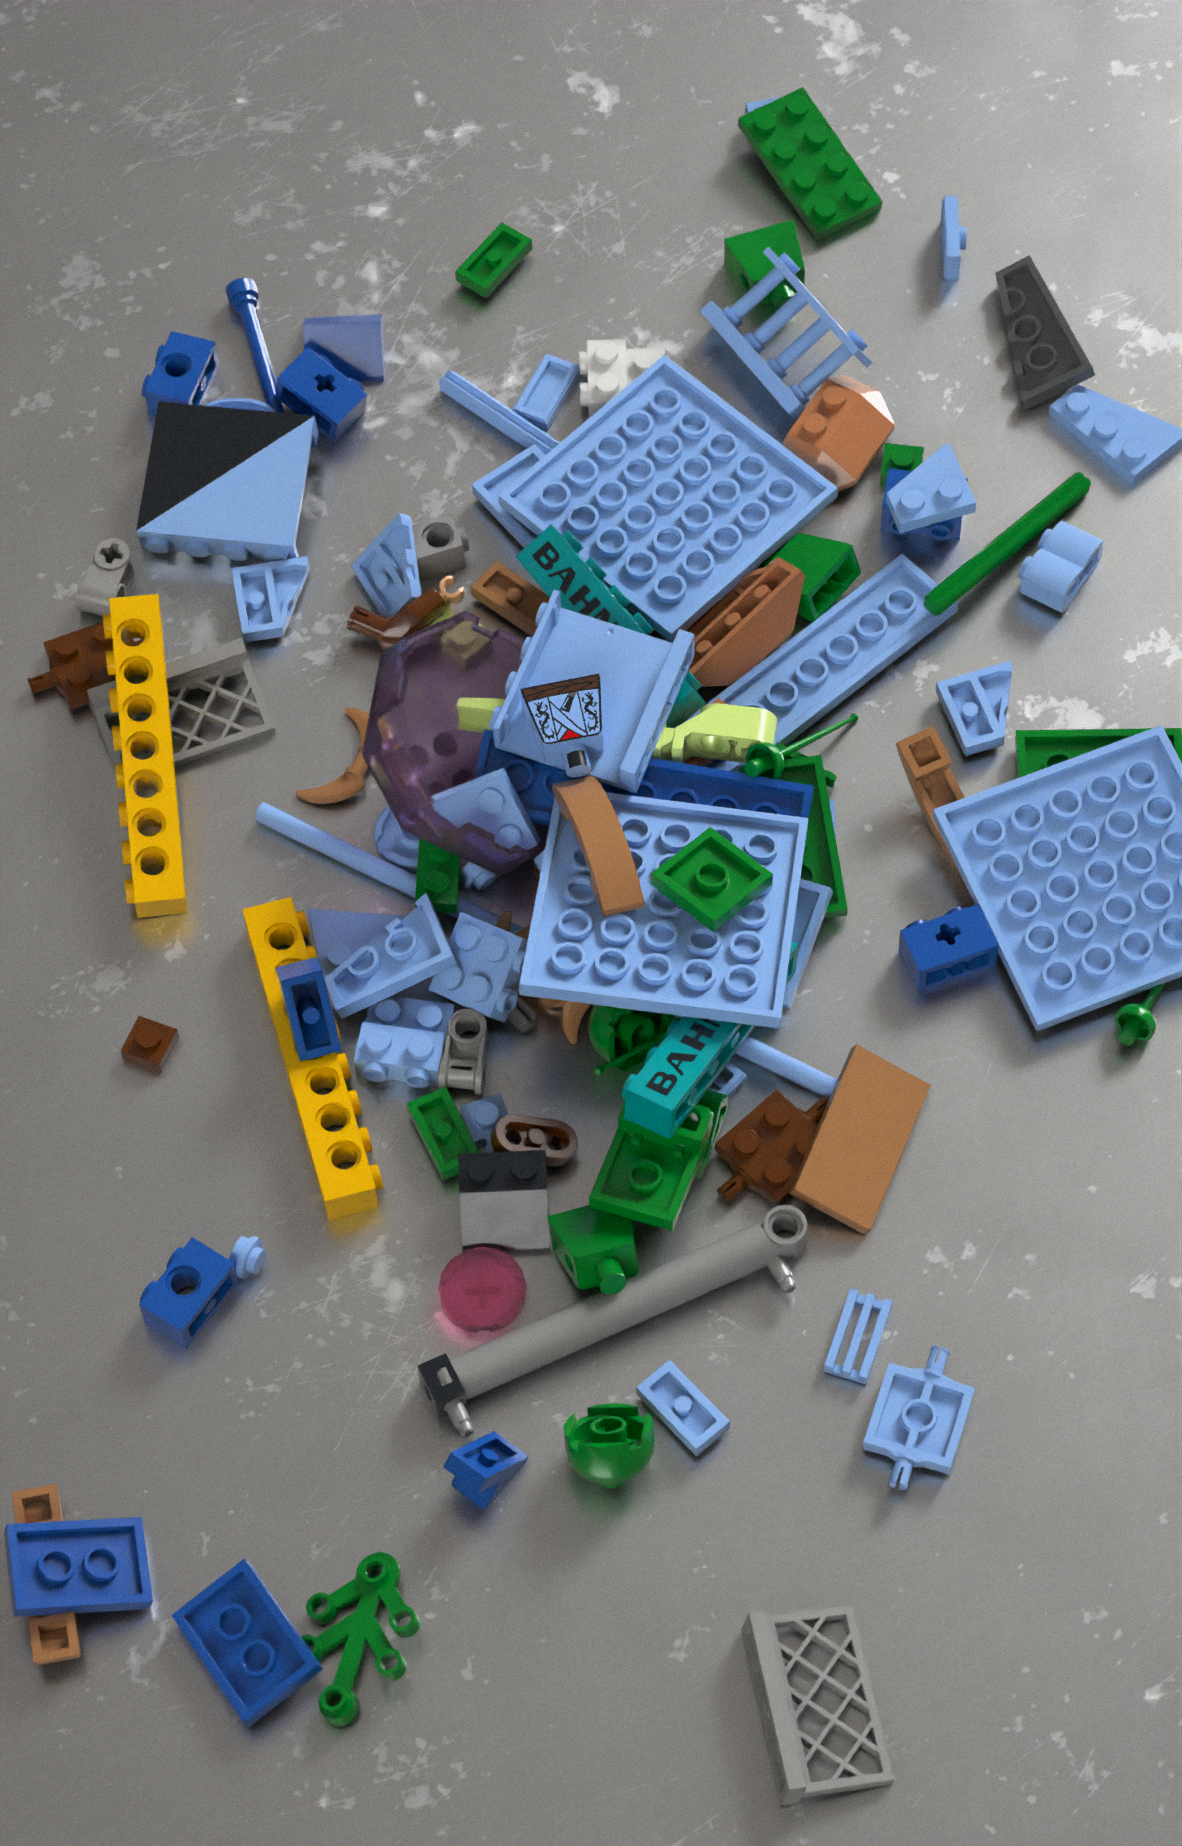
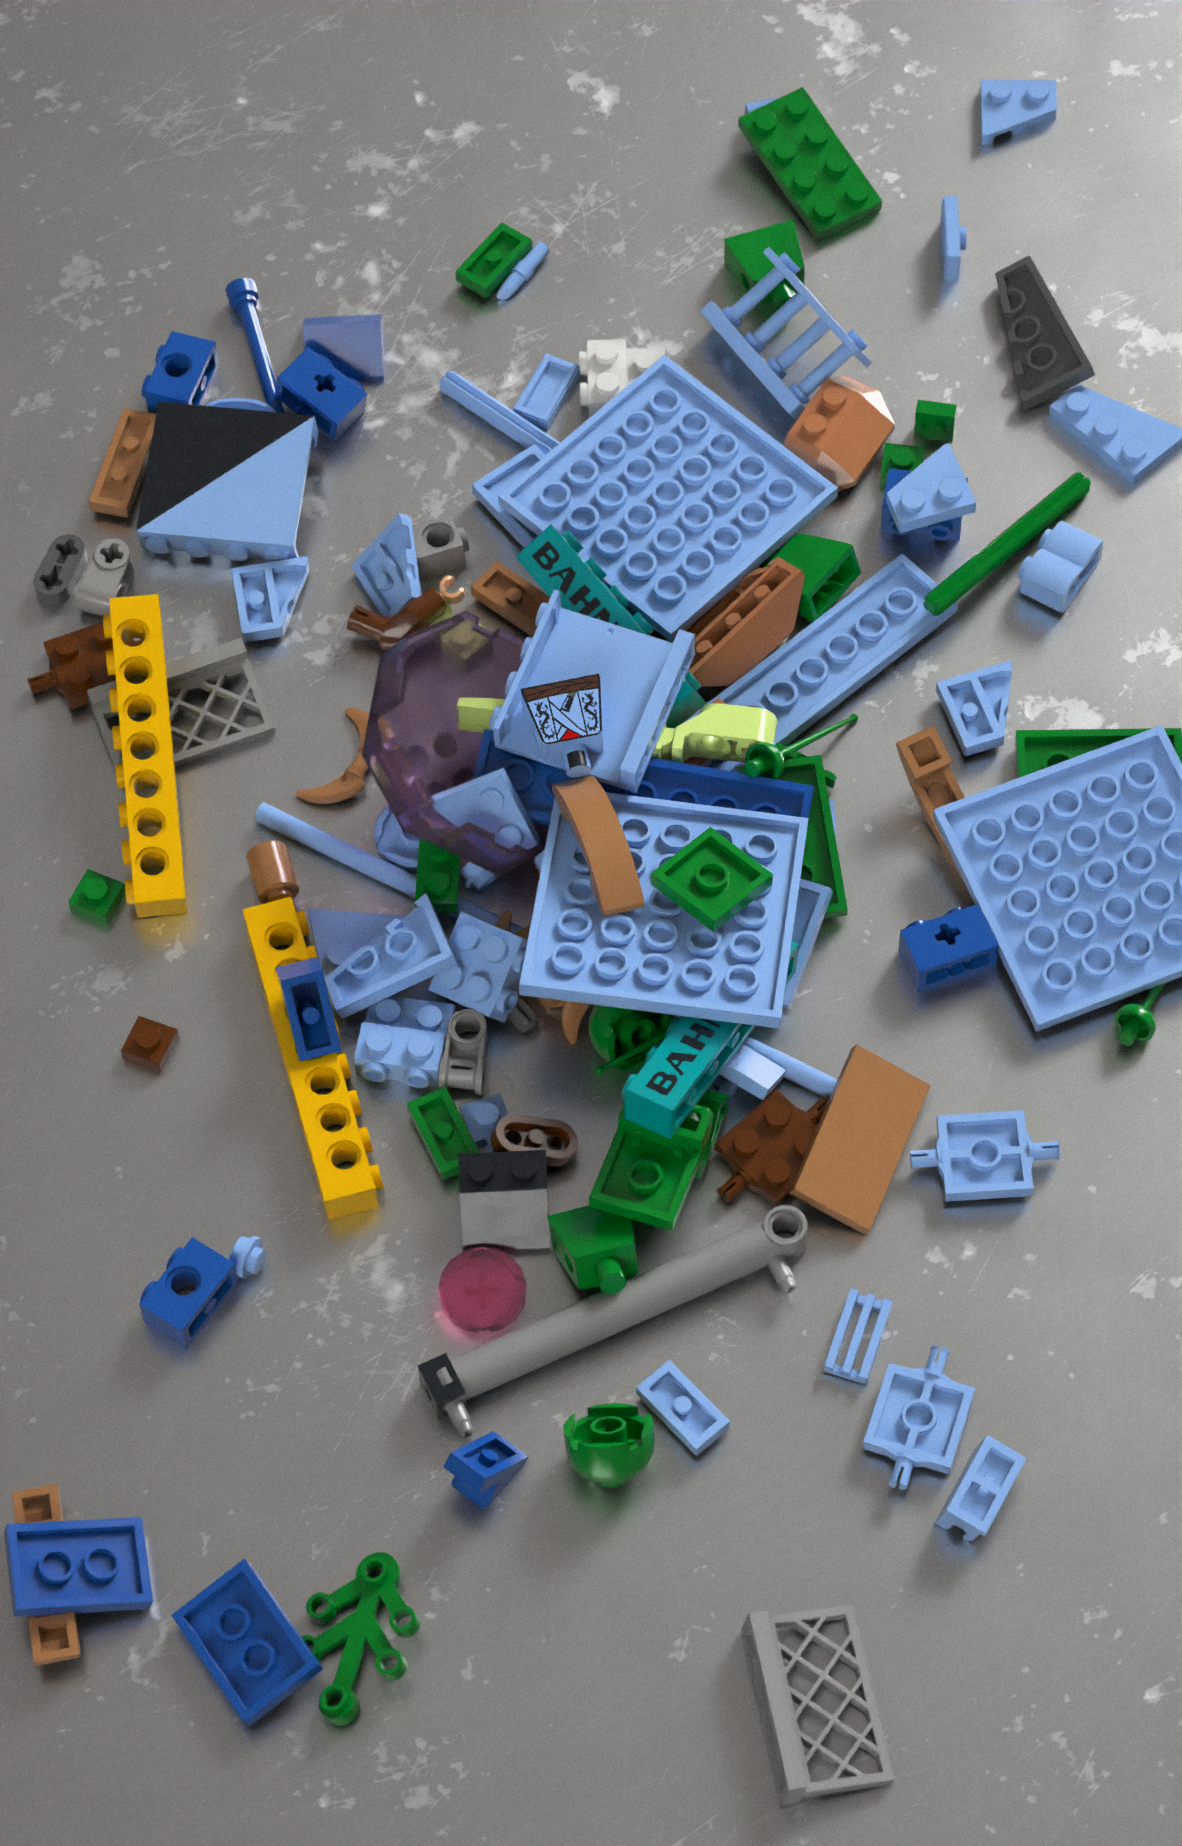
none -> dark grey beam [33,534,88,606]
none -> green plate [68,869,126,924]
none -> medium nougat plate [88,408,156,518]
none -> medium nougat brick [246,840,299,904]
none -> light blue piece [496,242,550,300]
none -> light blue tile [720,1043,786,1100]
none -> light blue plate [910,1110,1060,1202]
none -> green plate [914,400,957,441]
none -> light blue hinge [934,1435,1027,1541]
none -> light blue wing [980,80,1057,145]

